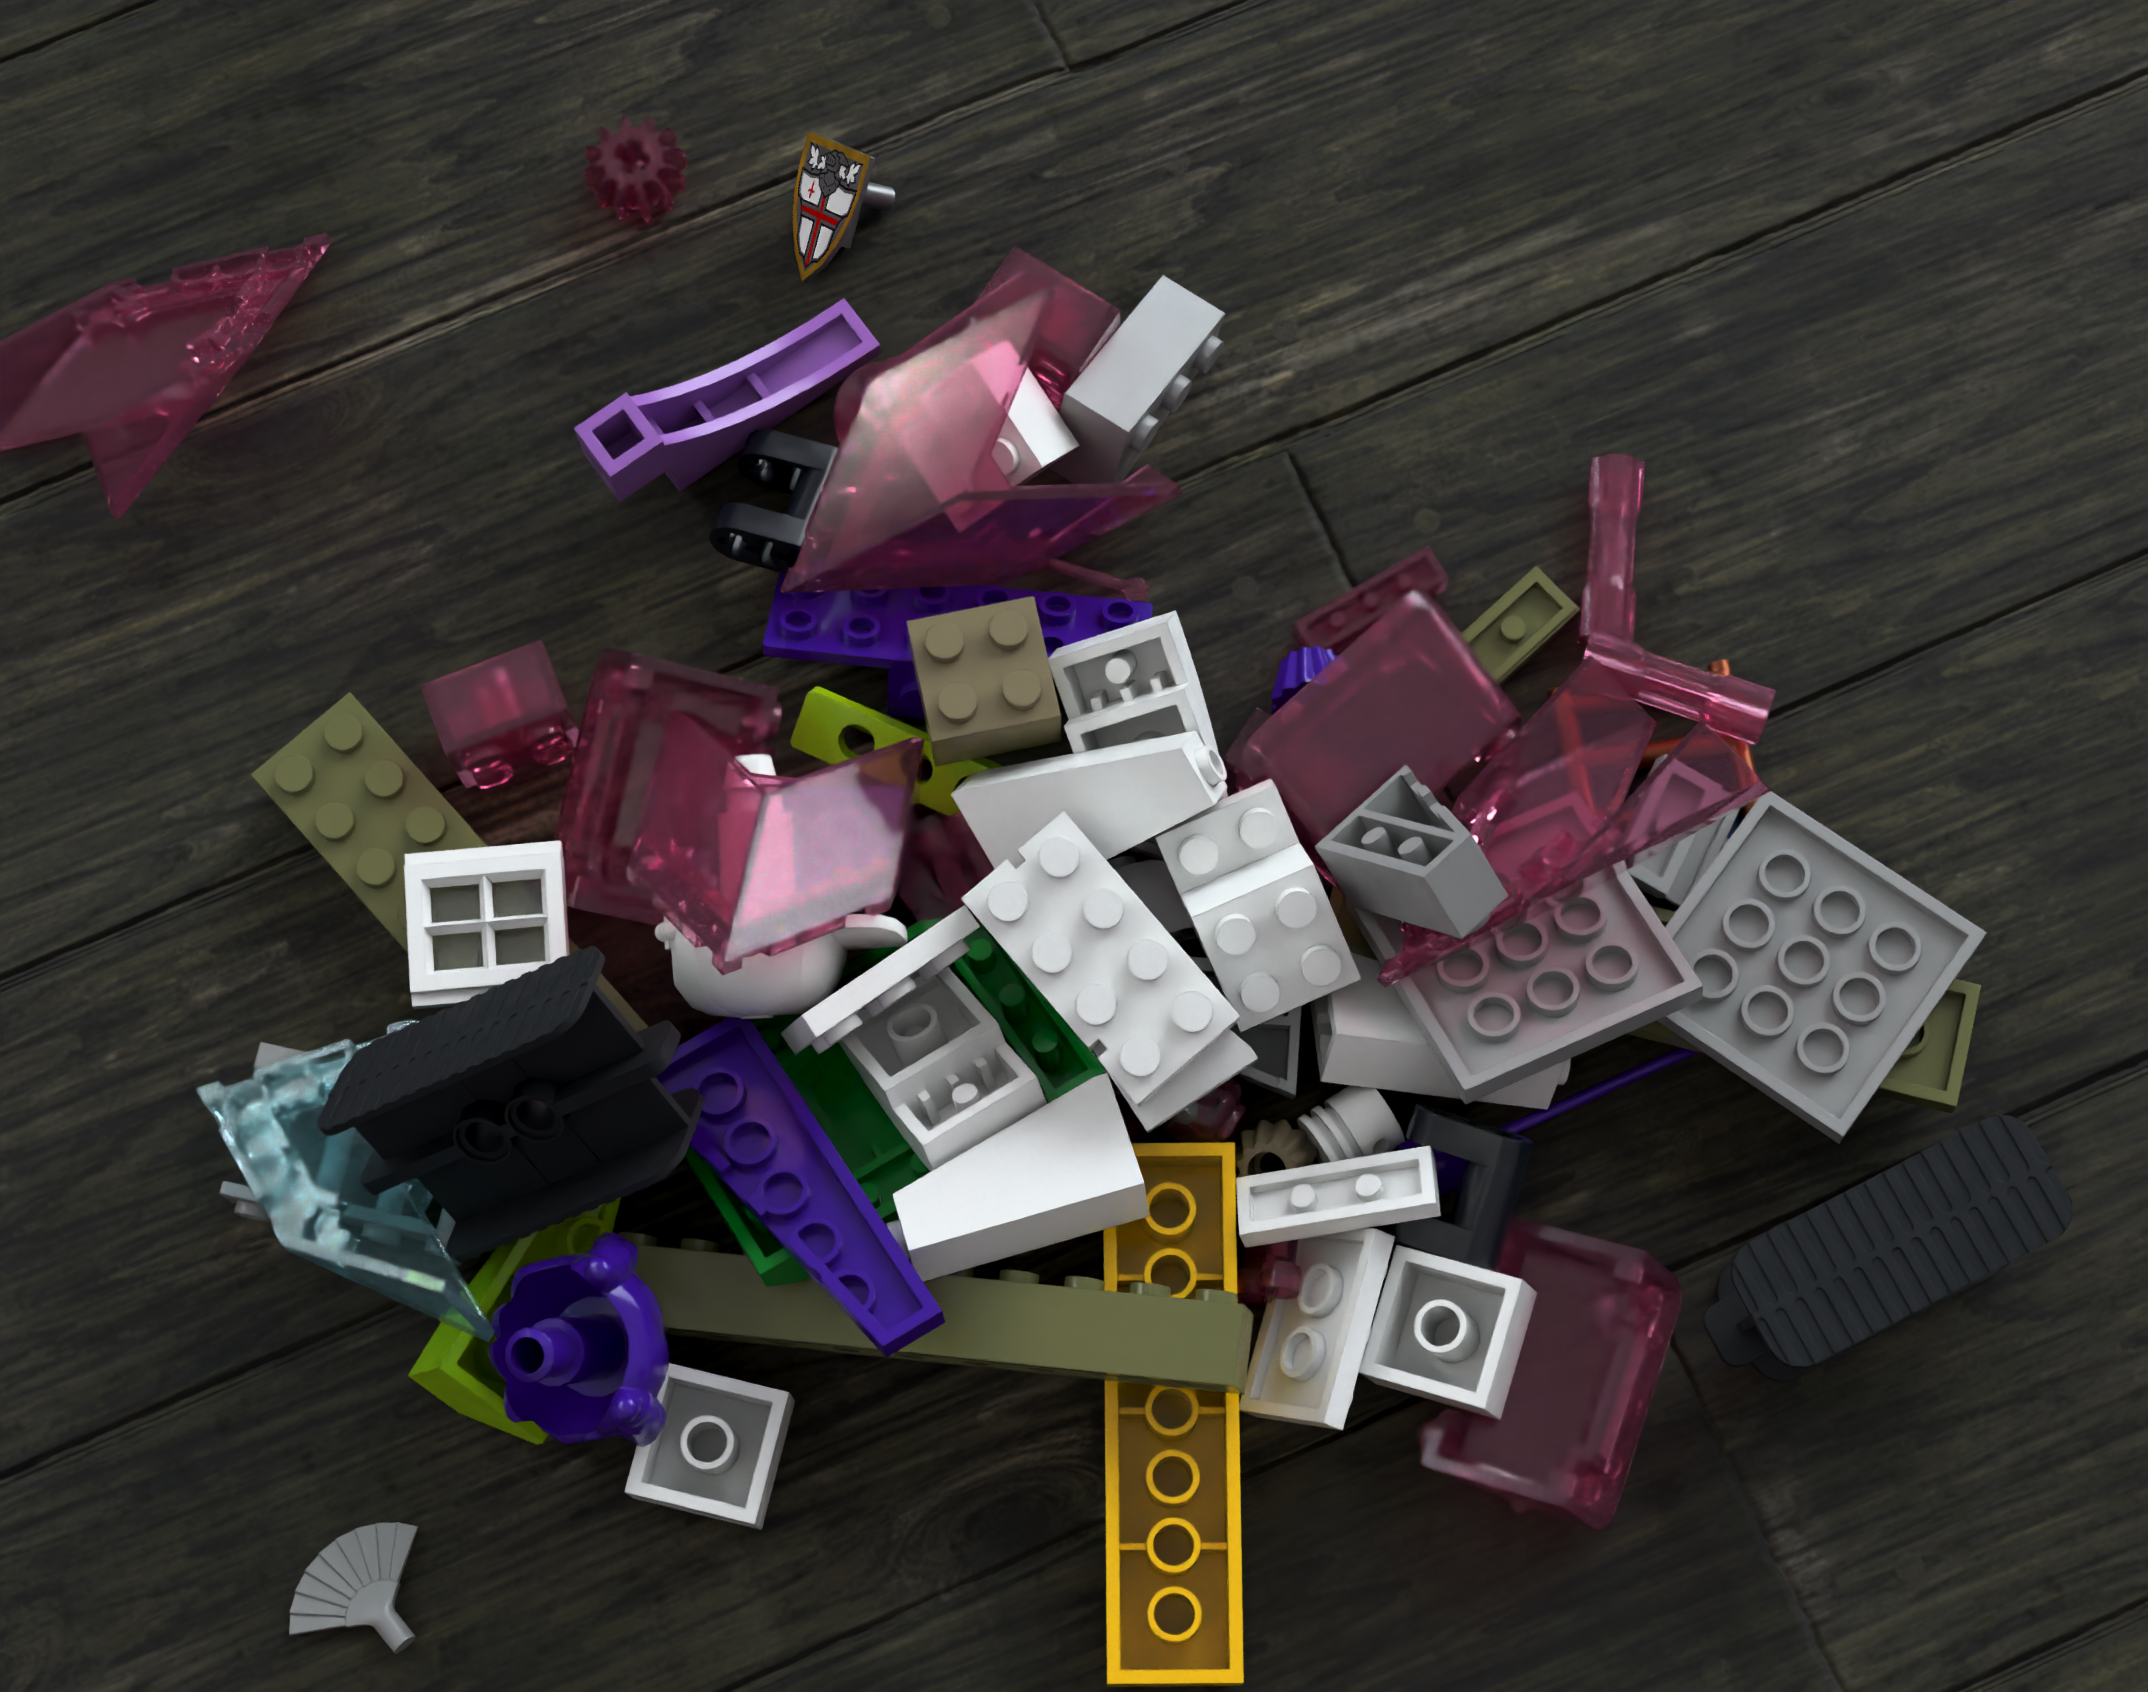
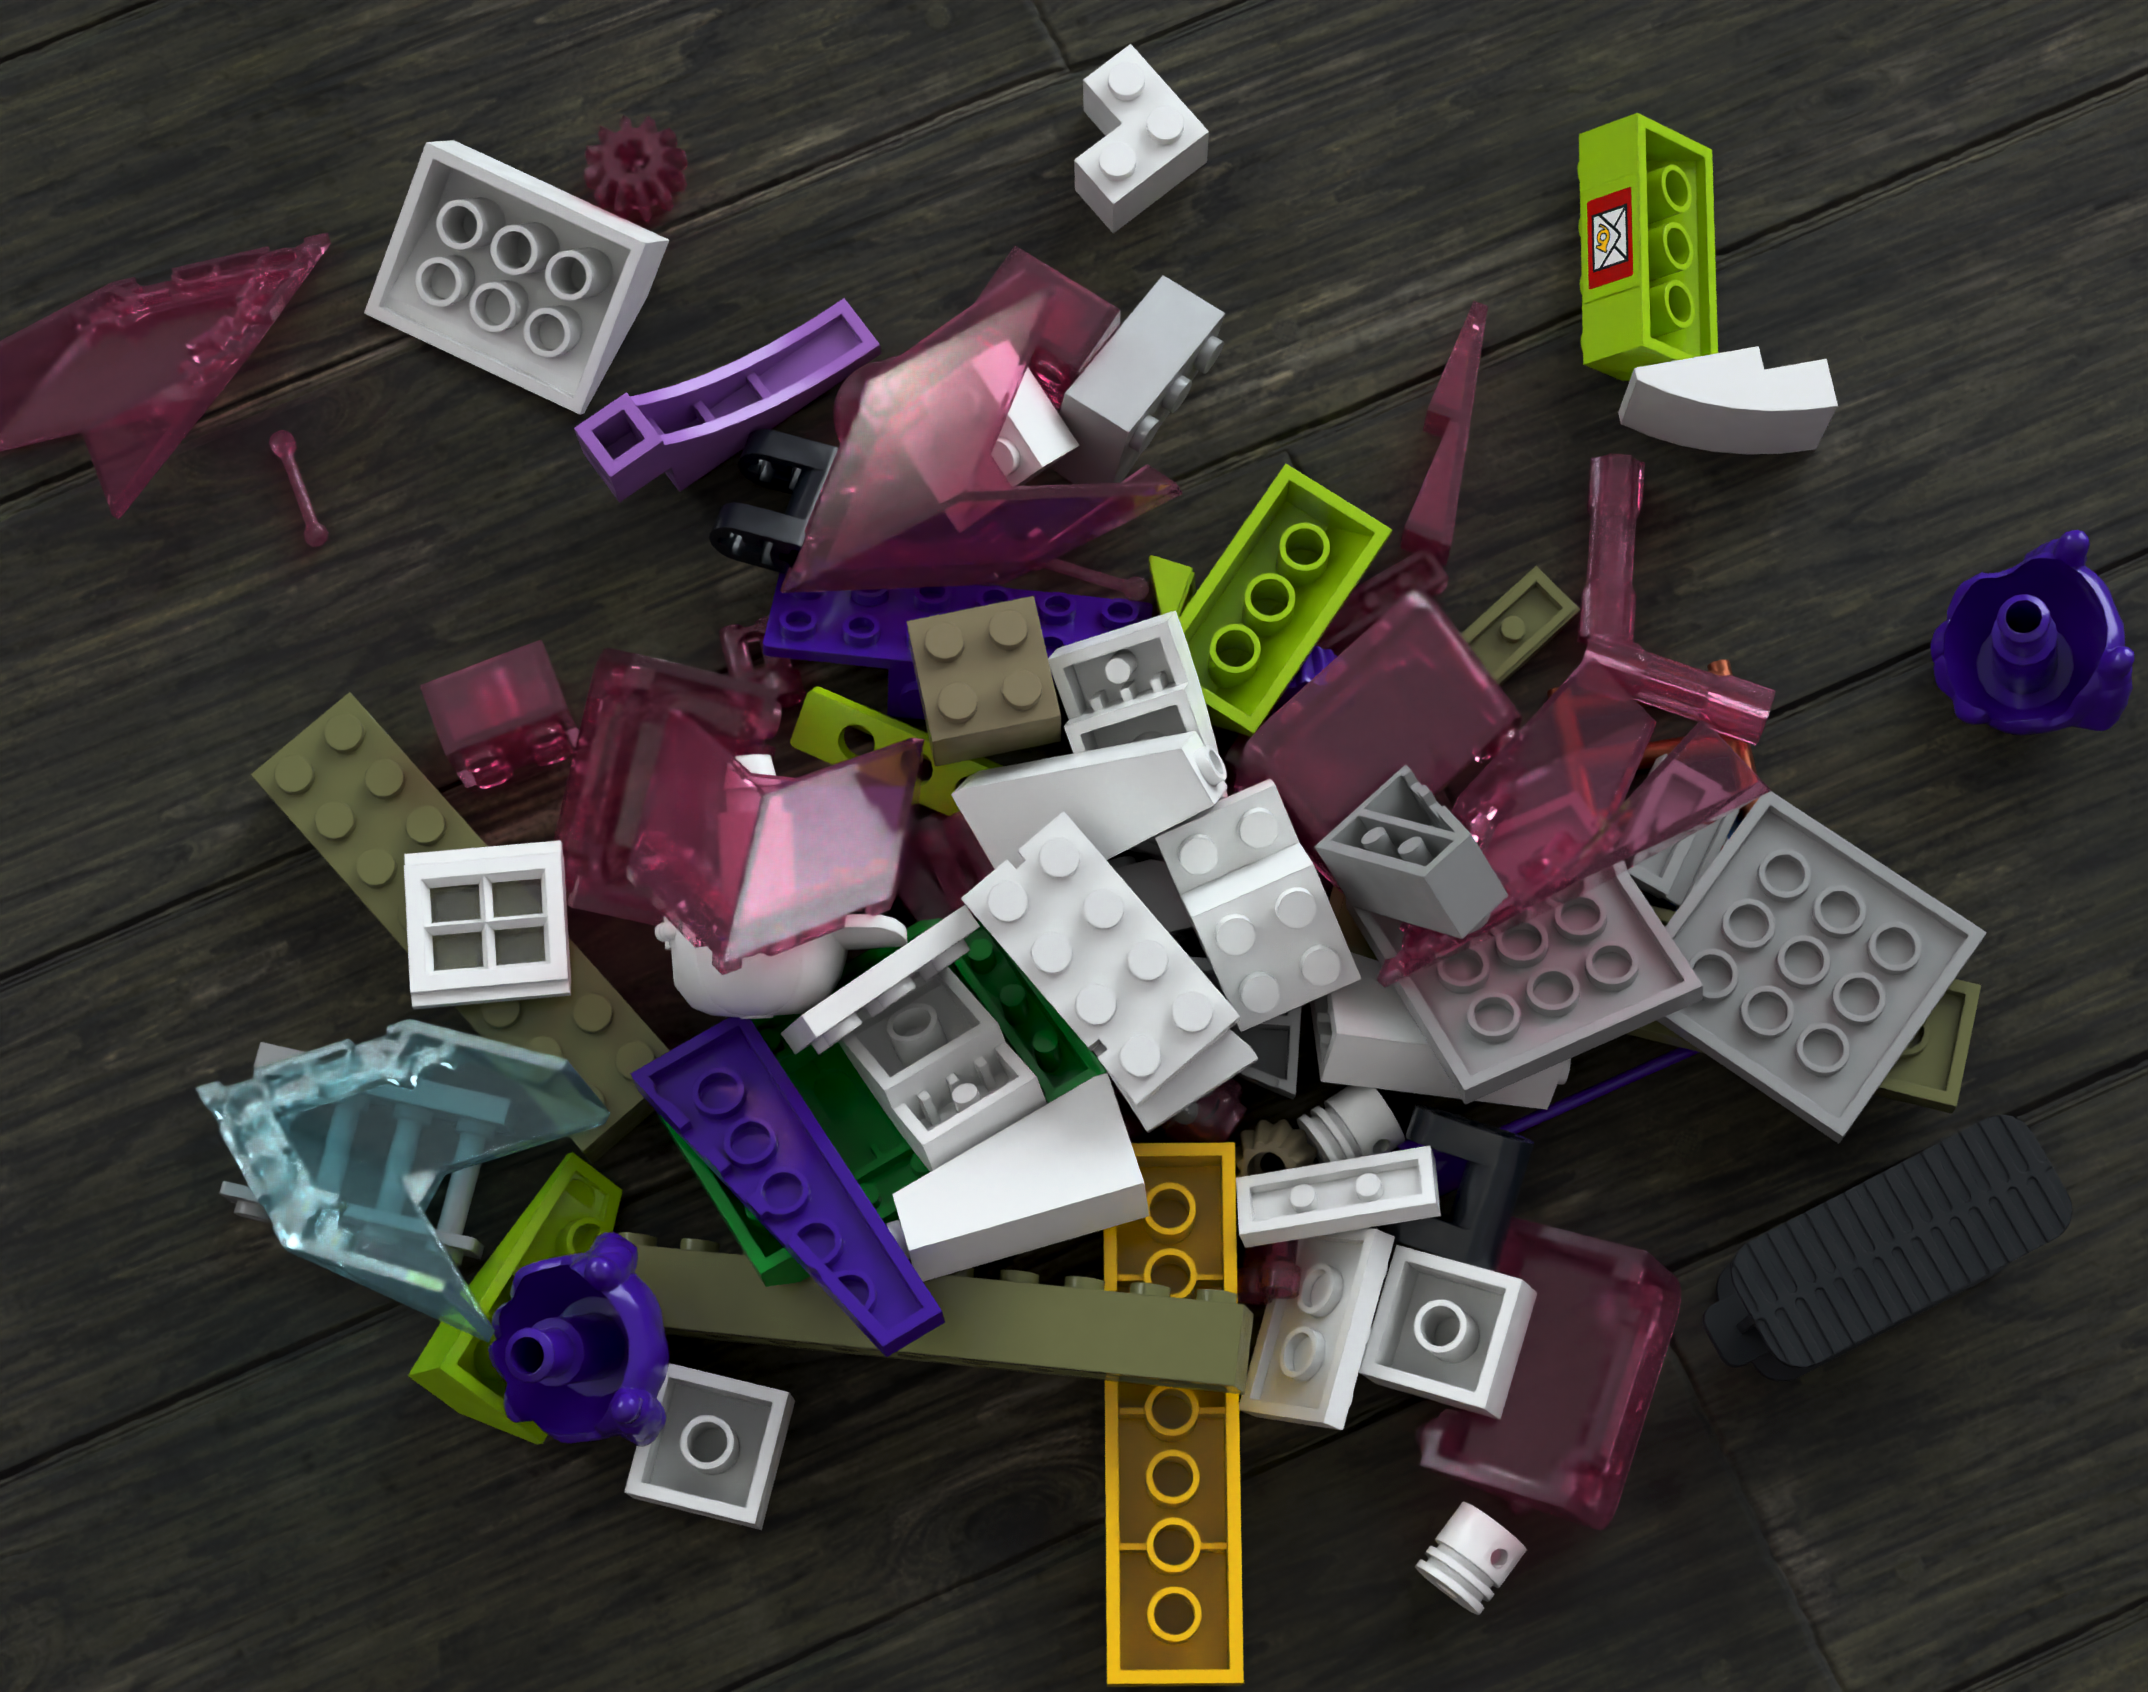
light grey hand [289,1522,419,1654] -> none
black piece [317,946,704,1262] -> none
shield [792,131,895,283] -> none
none -> clear pink hinge [269,430,328,547]
none -> white slope [364,140,669,415]
none -> clear pink piece [719,616,806,717]
none -> white brick [1074,44,1209,233]
none -> lime slope [1149,555,1196,618]
none -> lime slope [1179,463,1392,737]
none -> clear pink slope [1400,301,1488,566]
none -> white piece [1415,1501,1527,1615]
none -> lime slope [1577,113,1718,381]
none -> white slope [1618,346,1838,454]
none -> dark purple piece [1931,530,2135,735]

